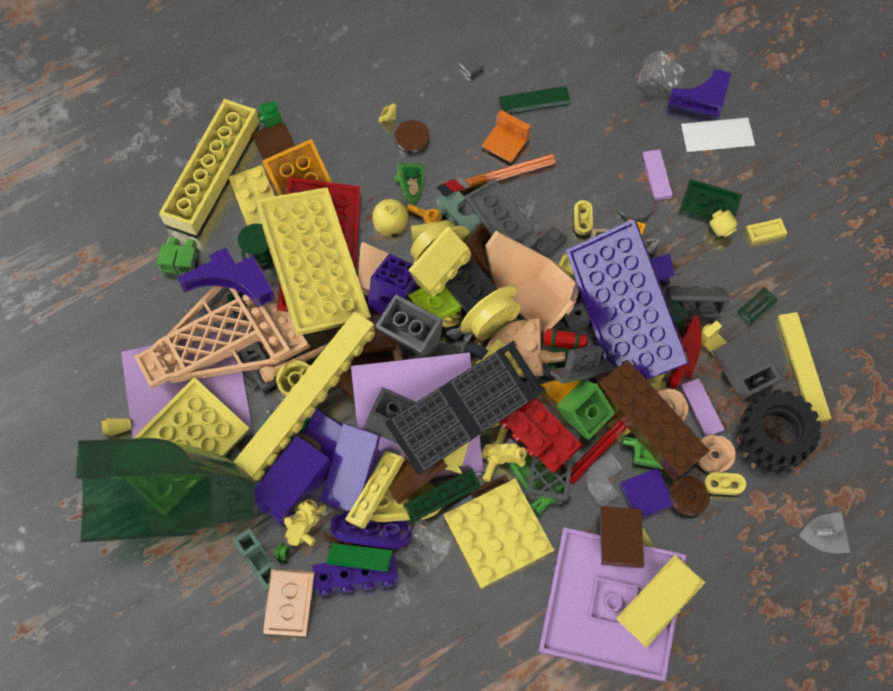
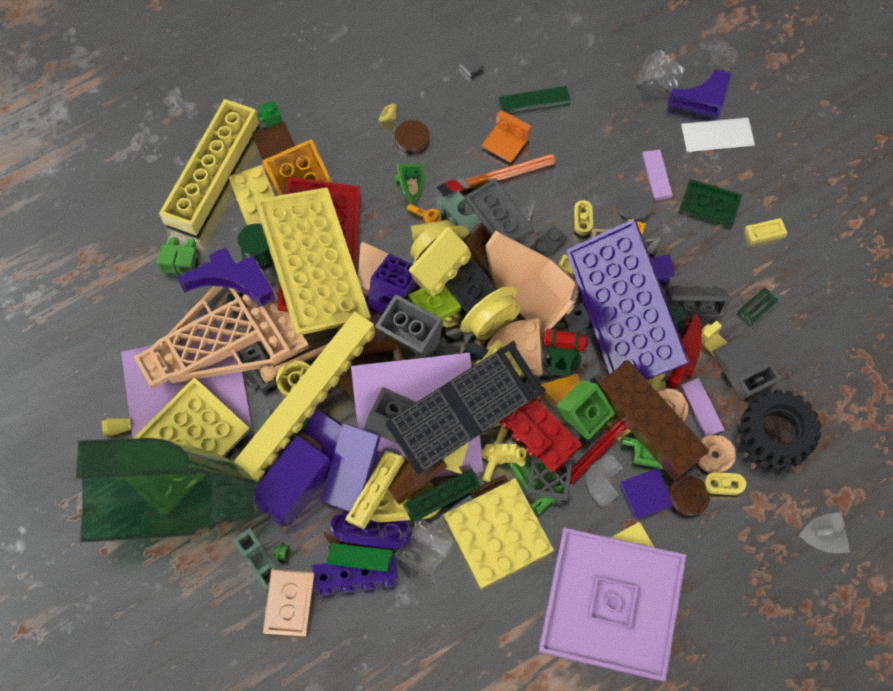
light yellow piece [284,499,327,546] -> none
light yellow cylinder [372,199,409,236] -> none
medium nougat arm [538,350,566,364] -> none
dark grey bracket [550,345,617,384] -> none
reddish brown tile [600,506,644,568] -> none
light yellow piece [616,555,705,648] -> none
light yellow head [710,210,738,238] -> none
light yellow tile [778,312,831,422] -> none

